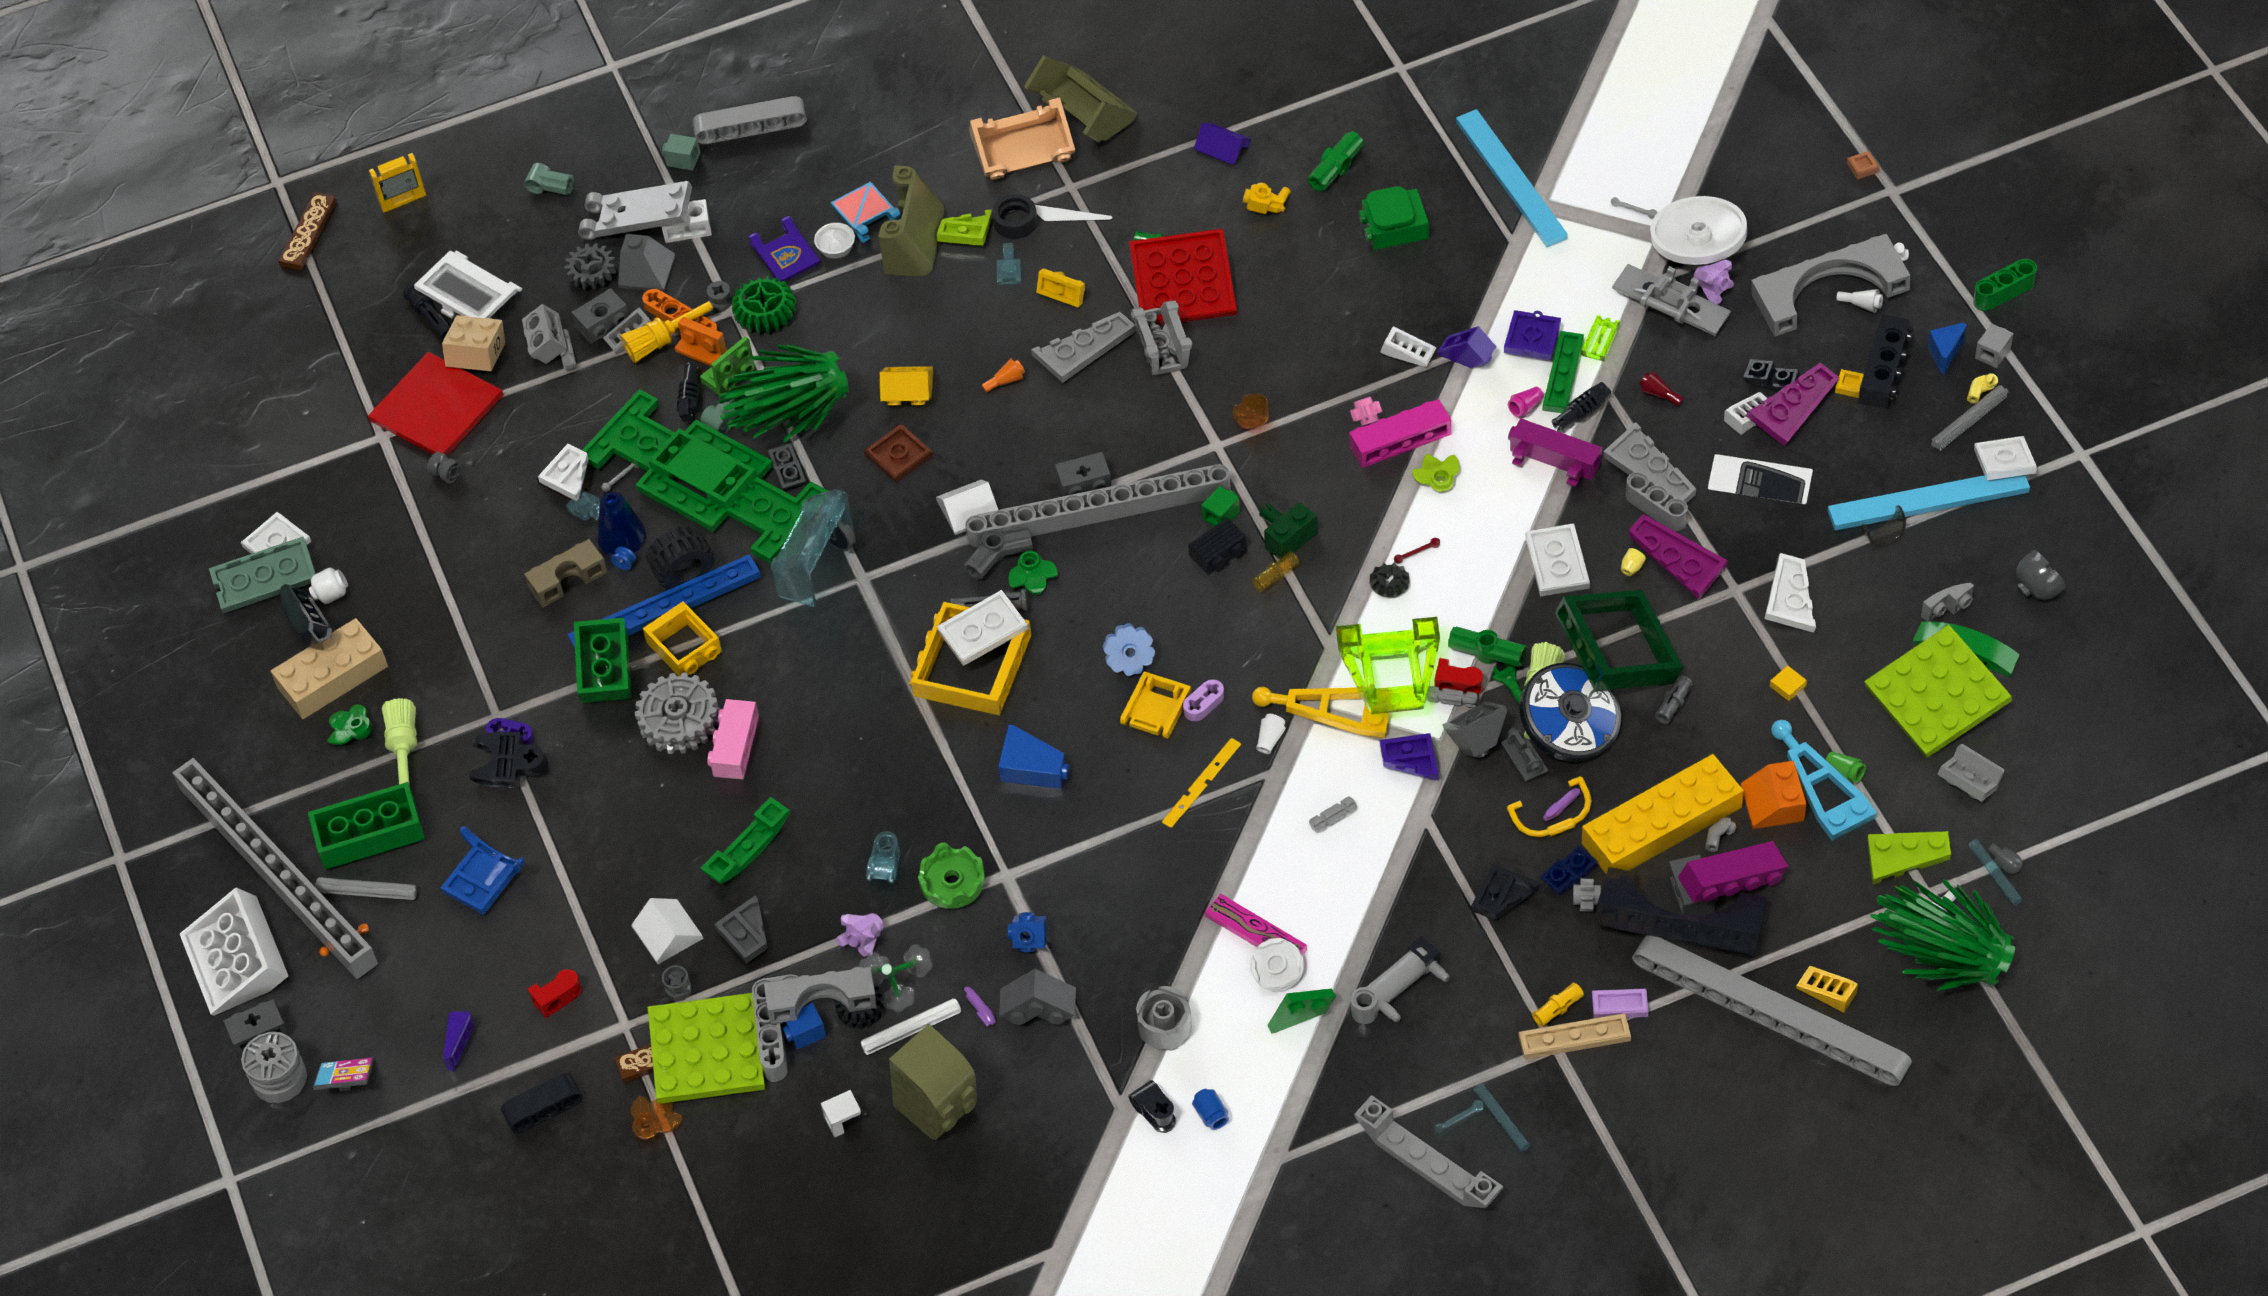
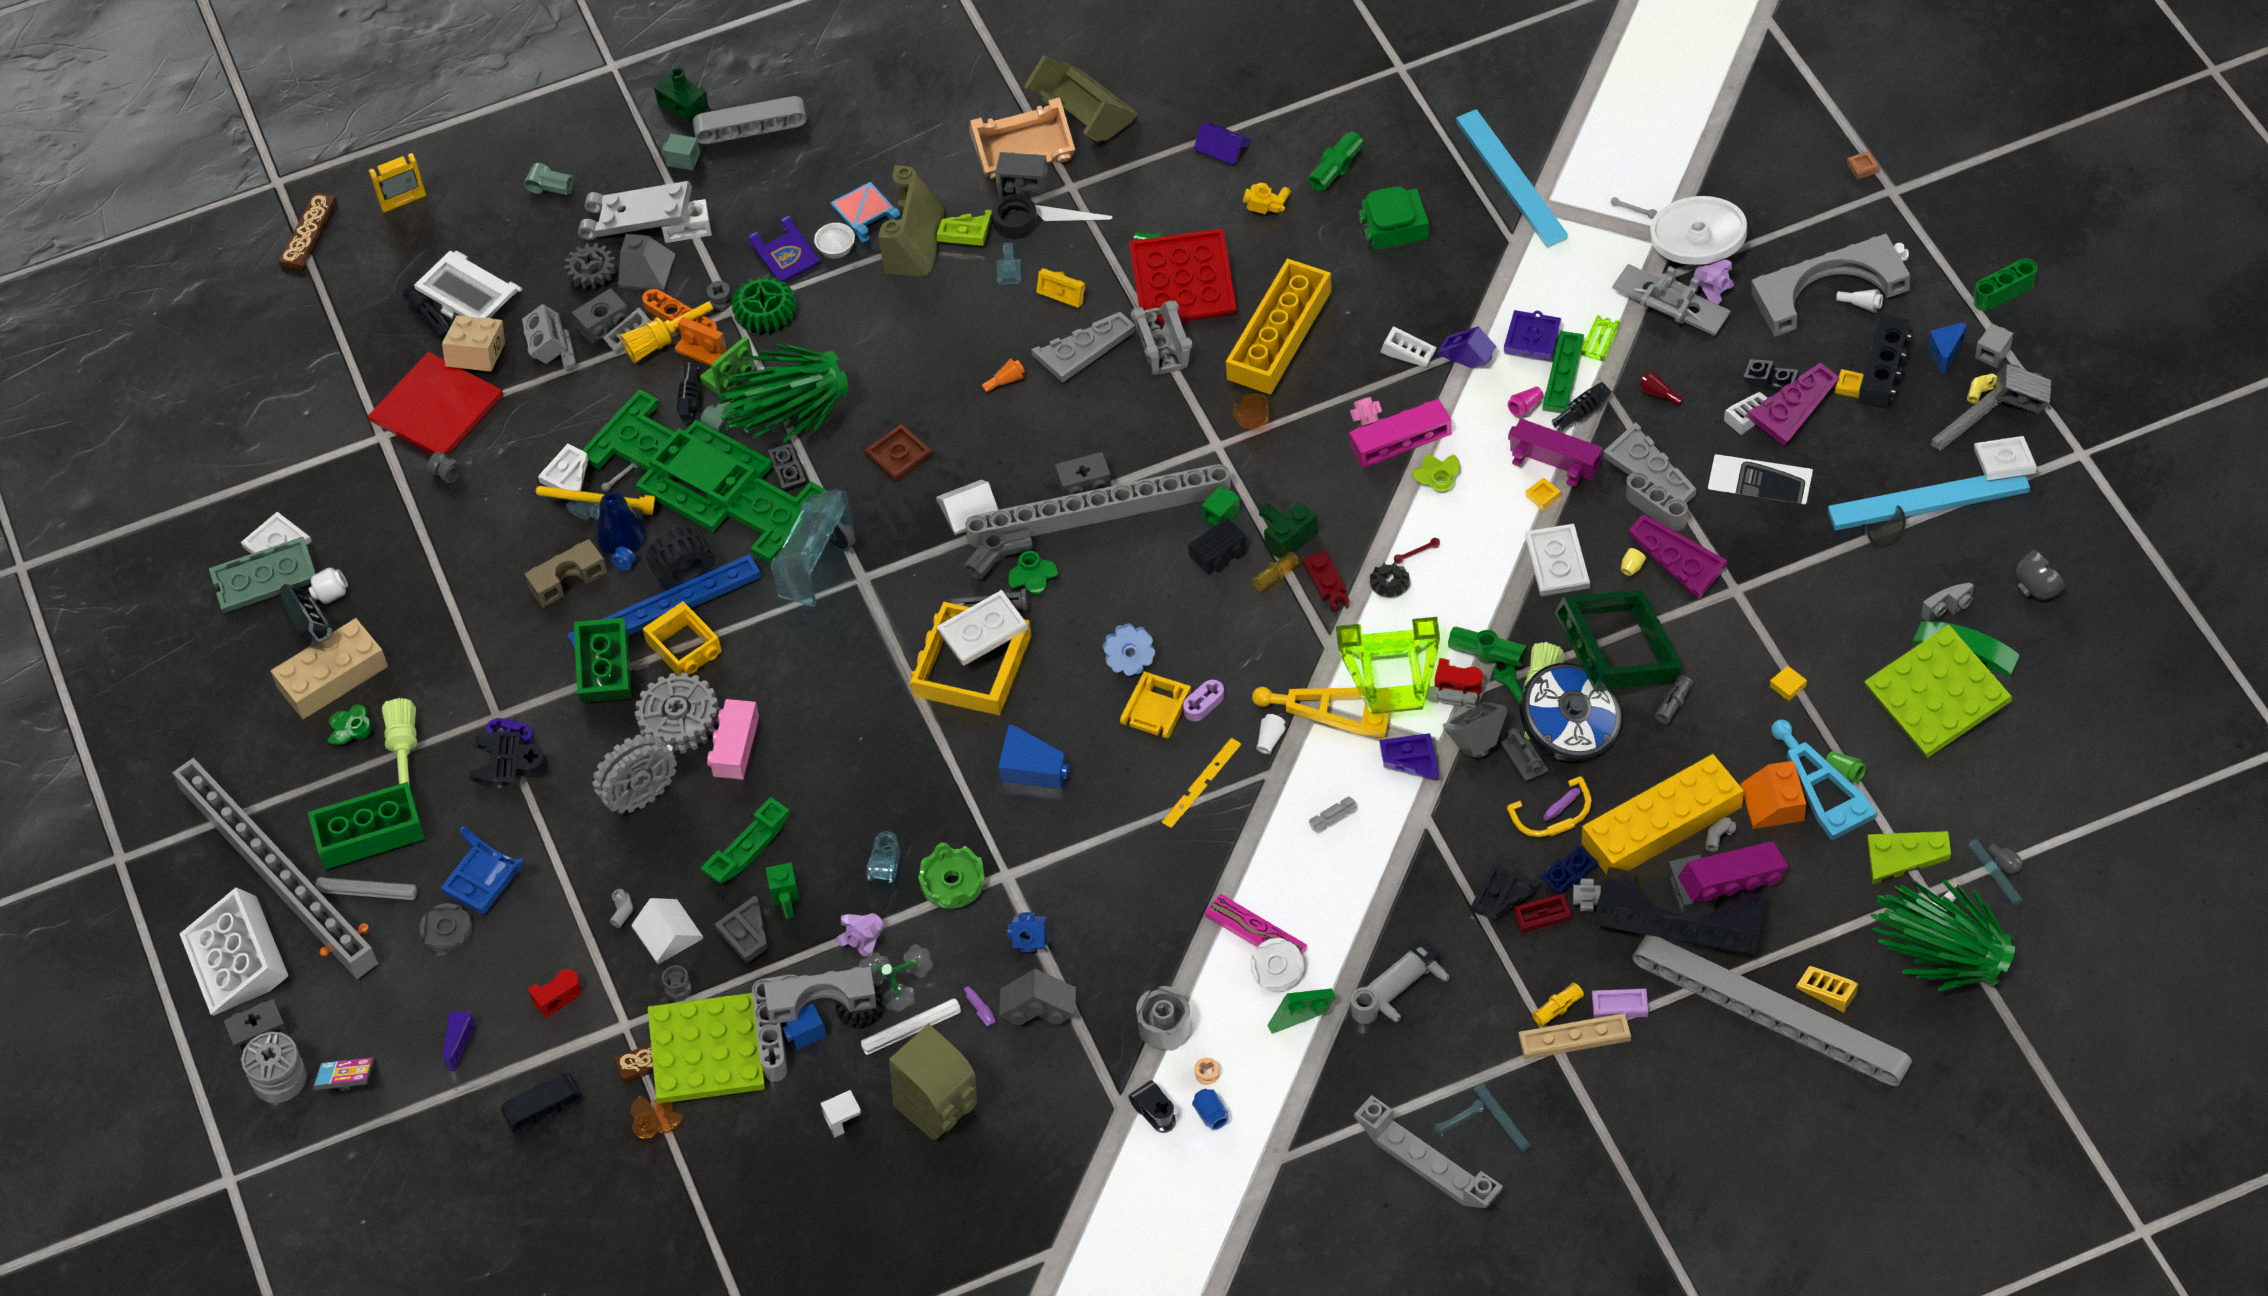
yellow slope [880,366,933,405] -> none
white wing [1764,553,1816,633] -> none
light grey bracket [1937,744,2004,802] -> none
none -> dark grey tile [419,903,473,953]
none -> yellow piece [536,486,655,516]
none -> light grey piece [592,734,677,813]
none -> light grey arm [610,889,633,928]
none -> dark green brick [654,67,709,123]
none -> green brick [766,862,799,919]
none -> dark grey brick [995,152,1048,199]
none -> light nougat bush [1194,1057,1219,1085]
none -> yellow brick [1226,259,1332,395]
none -> dark red plate [1303,550,1349,613]
none -> dark red tile [1513,893,1572,934]
none -> yellow tile [1525,477,1561,511]
none -> dark grey brick [1995,364,2052,414]

